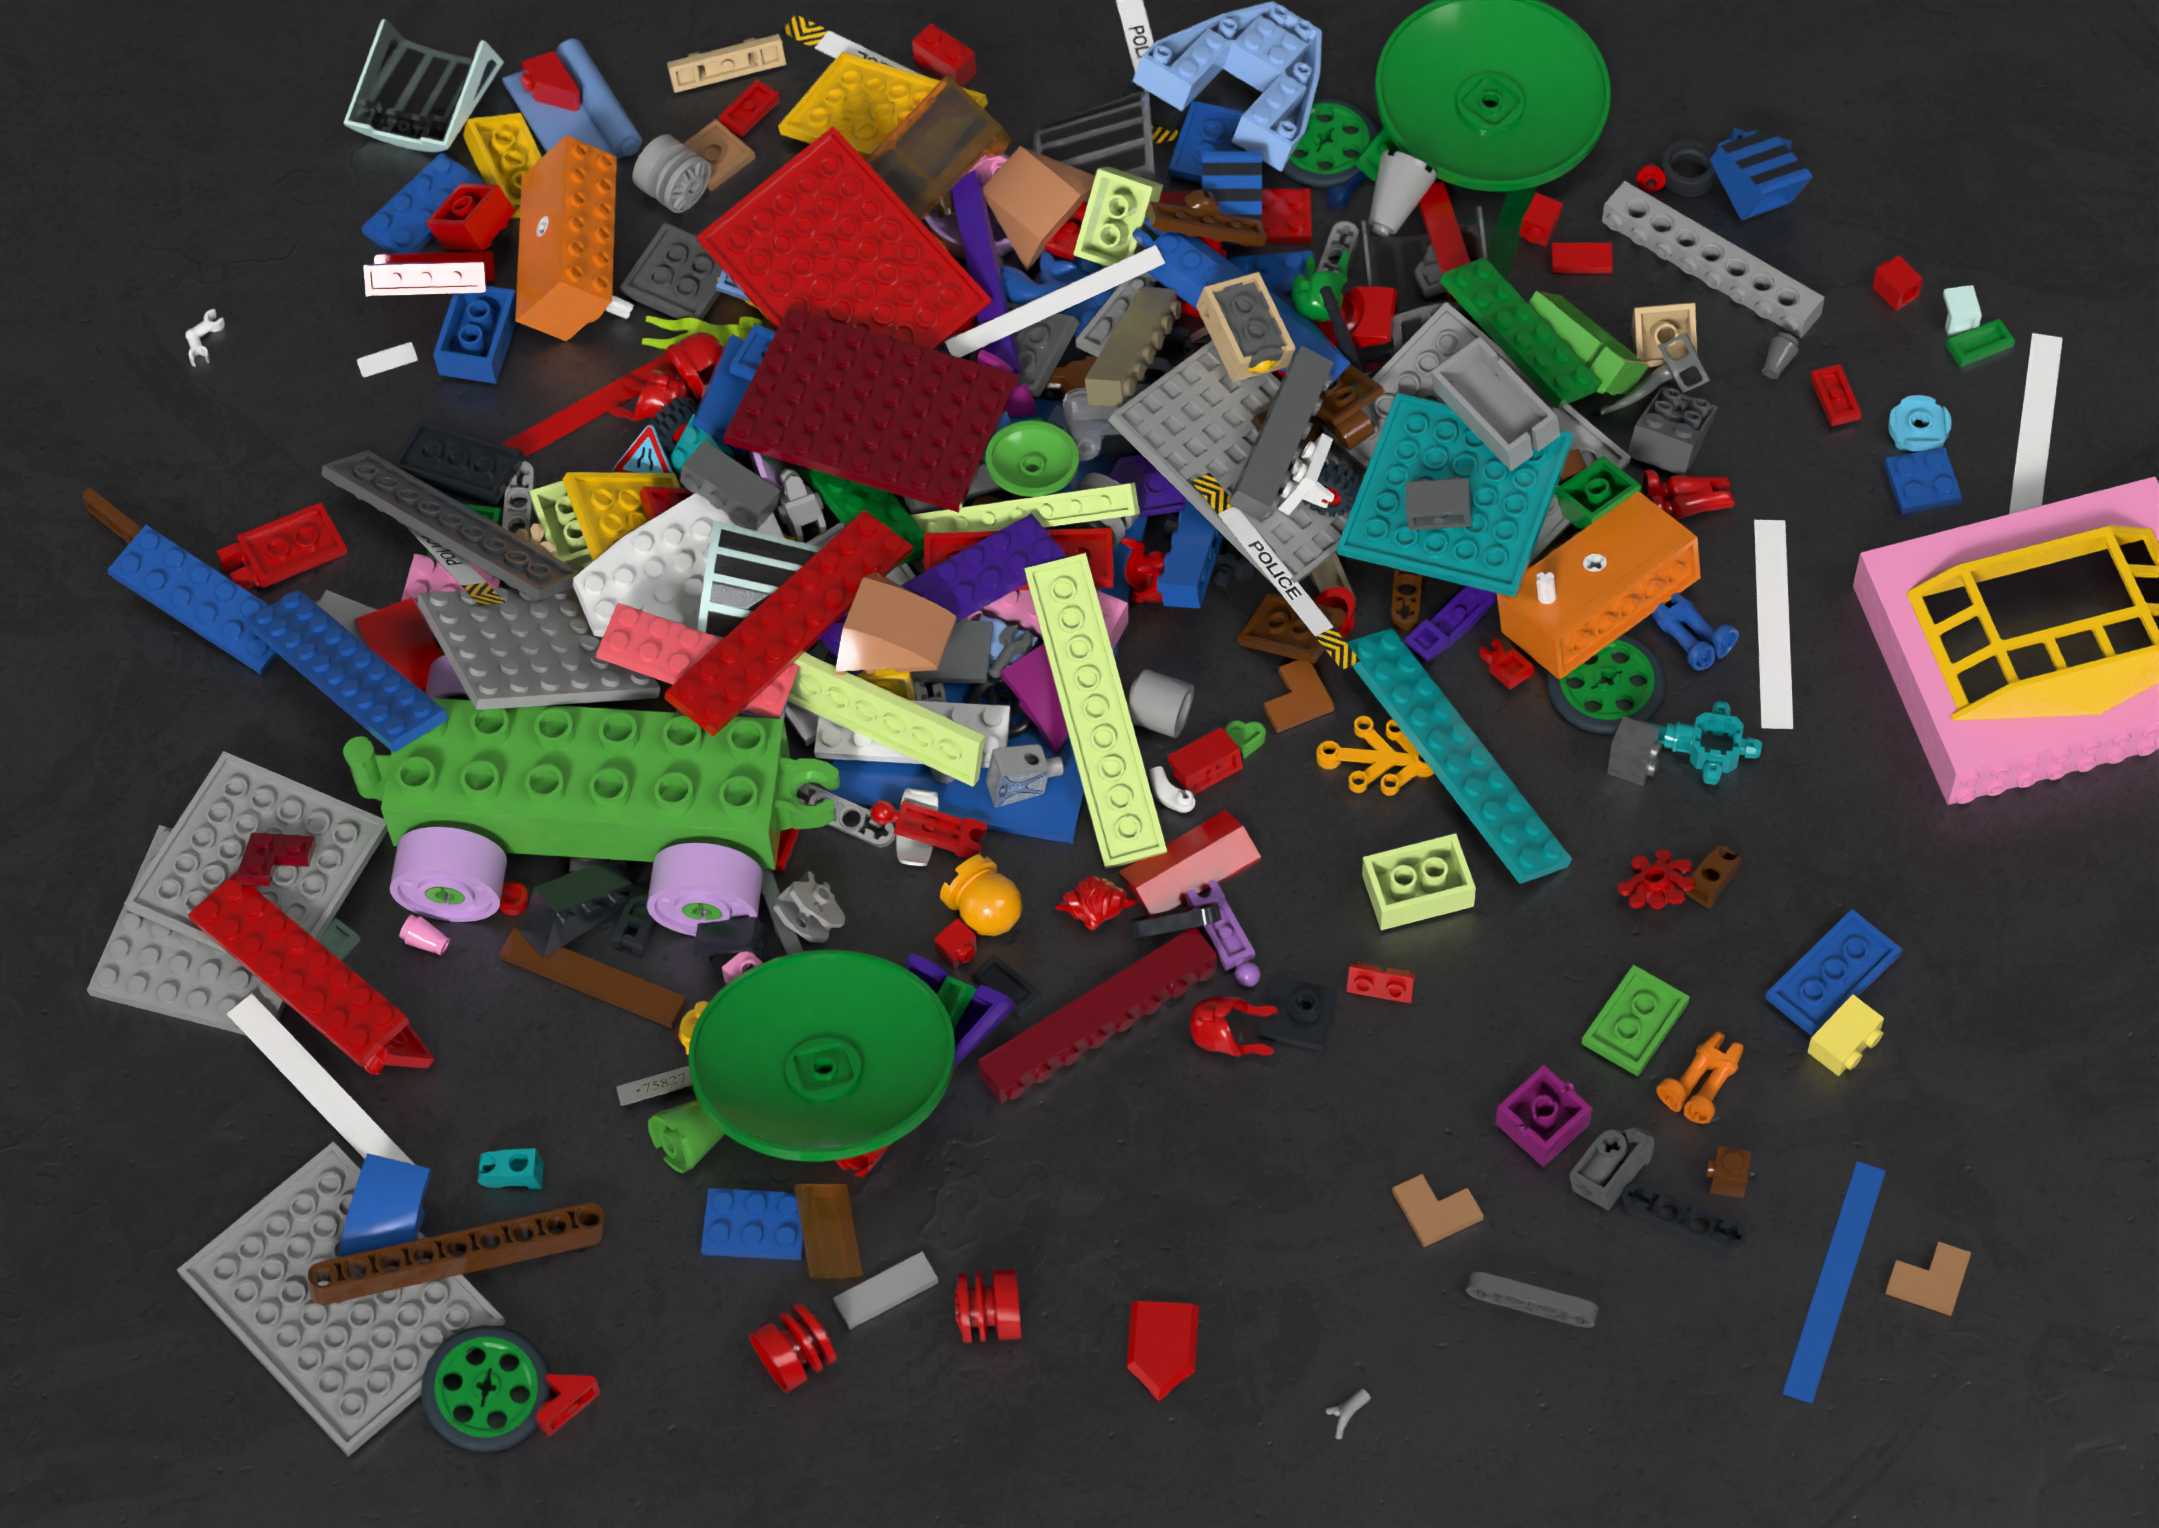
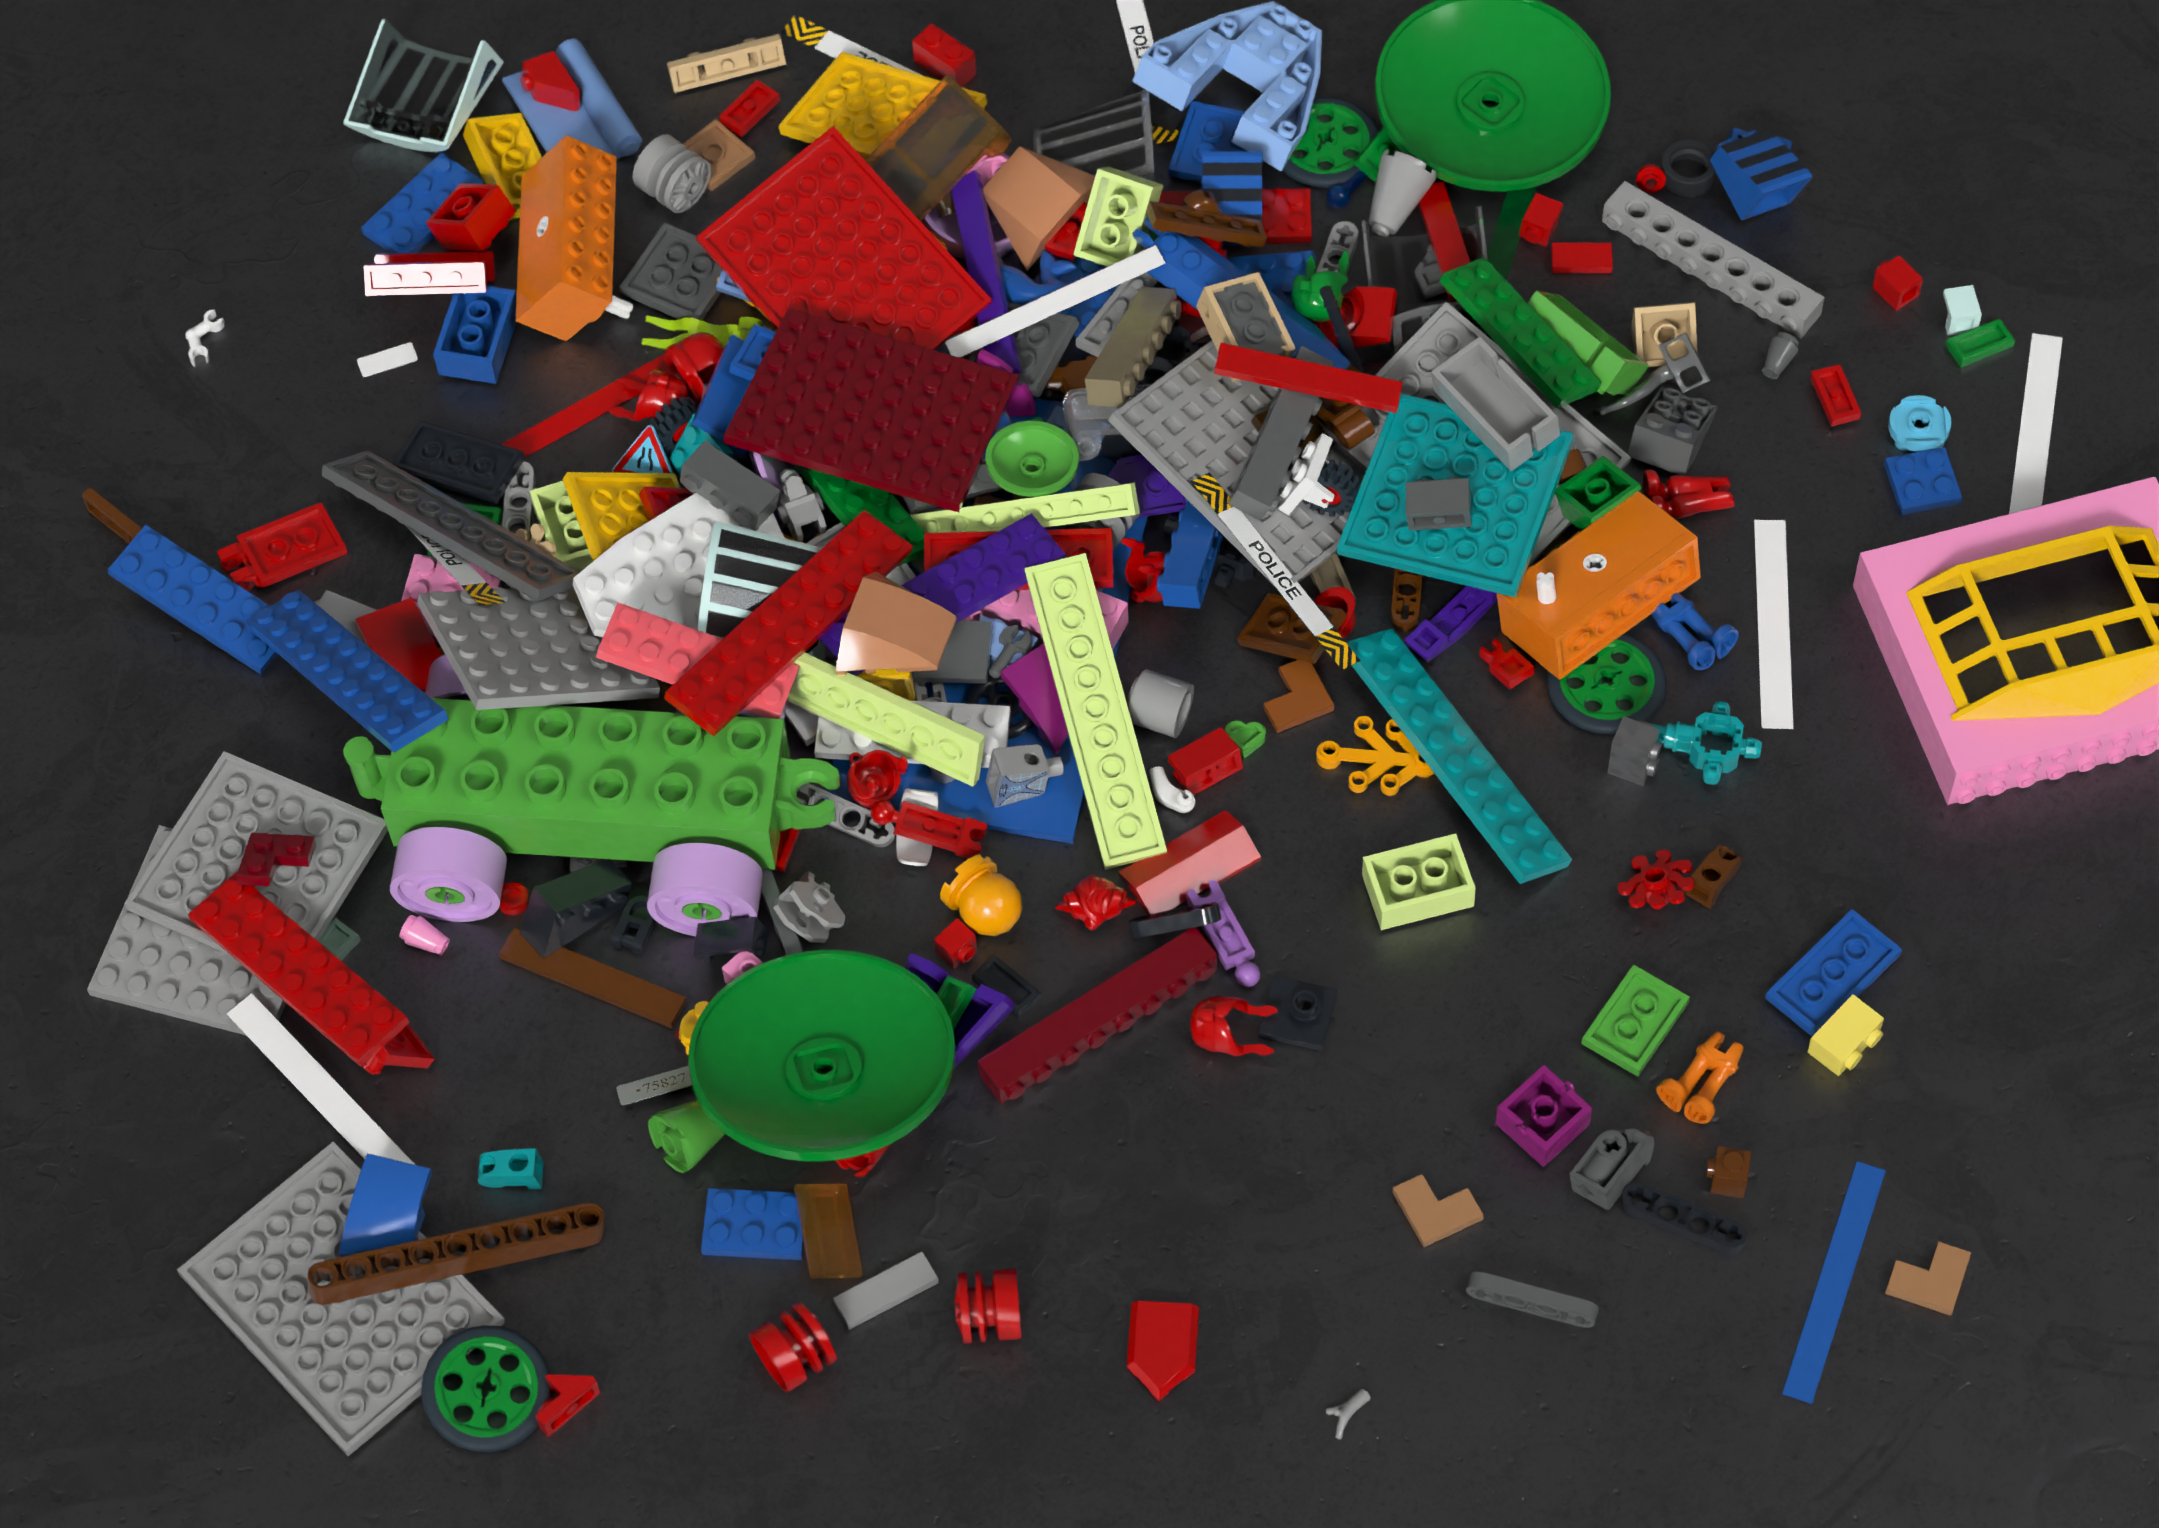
red hinge [1346,961,1416,1003] -> none
none -> red hair [847,750,908,808]
none -> red tile [1214,342,1403,413]

